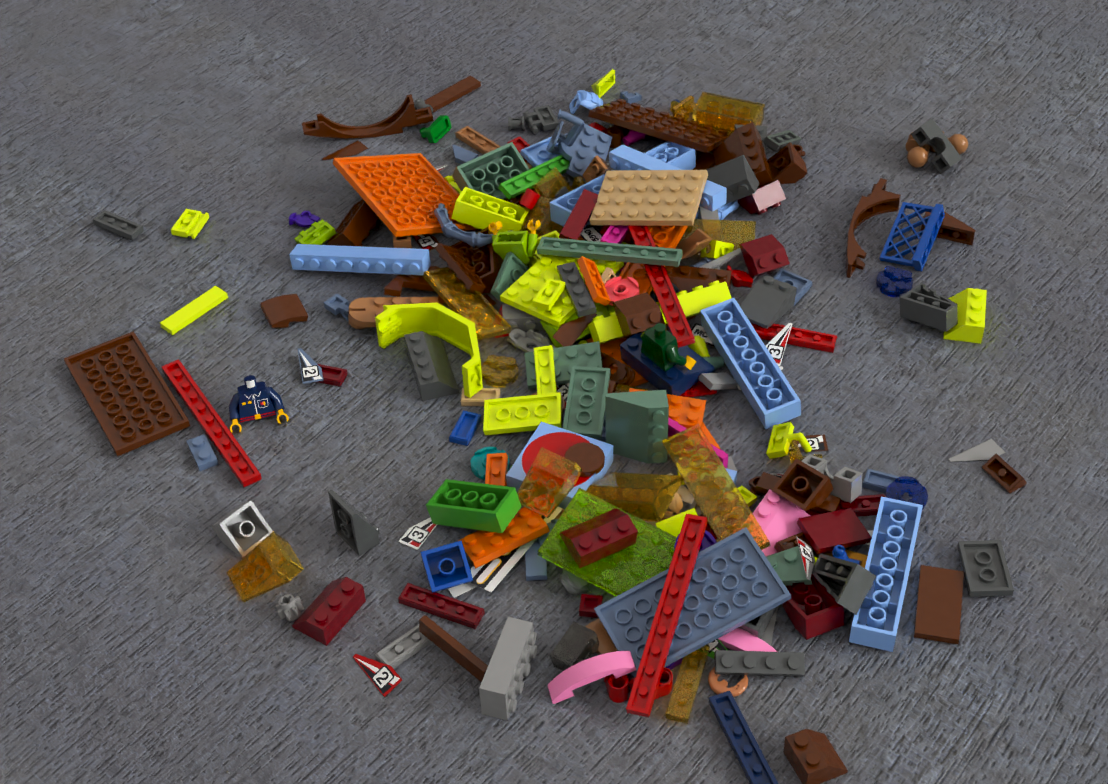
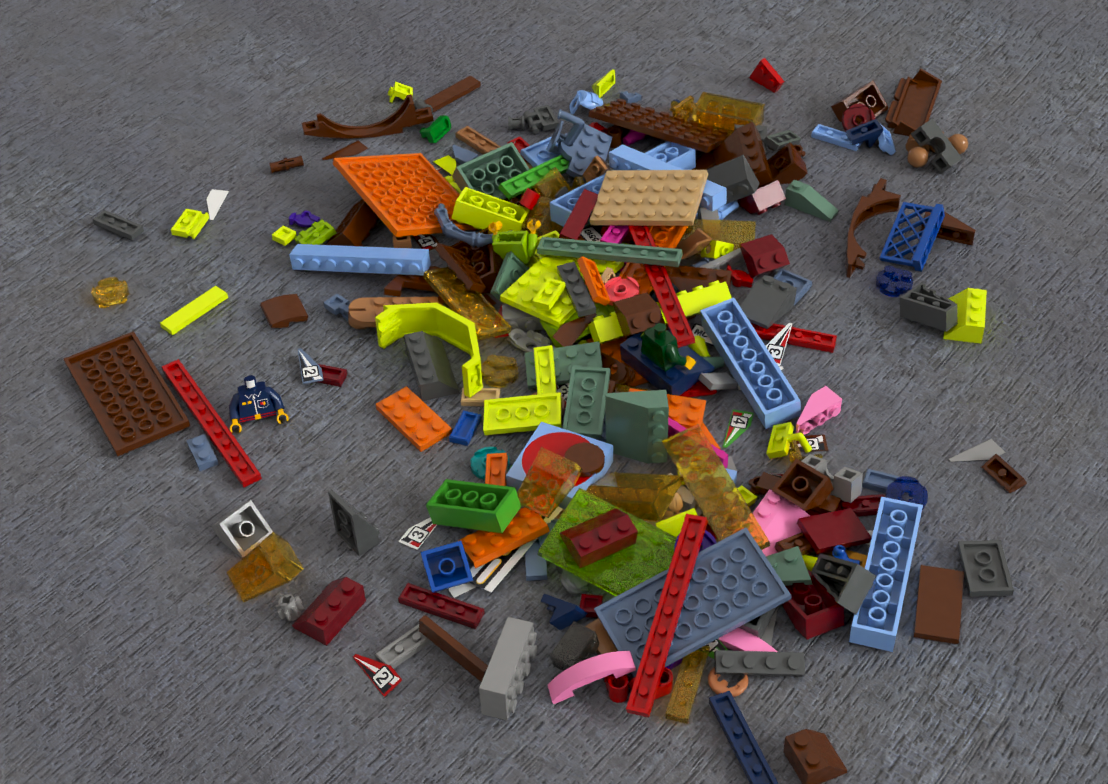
sticker [796,536,815,580] -> none
none -> clear yellow plate [92,277,129,308]
none -> white sticker [206,189,229,220]
none -> reddish brown pin [269,155,304,173]
none -> neon yellow plate [272,226,297,246]
none -> orange plate [376,386,452,452]
none -> neon yellow bracket [388,81,413,103]
none -> neon yellow sticker [433,155,456,175]
none -> dark blue slope [541,594,587,630]
none -> sticker [723,409,754,448]
none -> red wing [749,58,785,93]
none -> sand green slope [785,180,839,222]
none -> bright pink slope [795,386,842,435]
none -> light blue tile [811,124,863,151]
none -> reddish brown slope [831,81,889,125]
none -> dark red plate [842,104,875,132]
none -> dark blue slope [846,119,883,148]
none -> light blue plate [878,124,896,155]
none -> reddish brown slope [885,68,942,136]

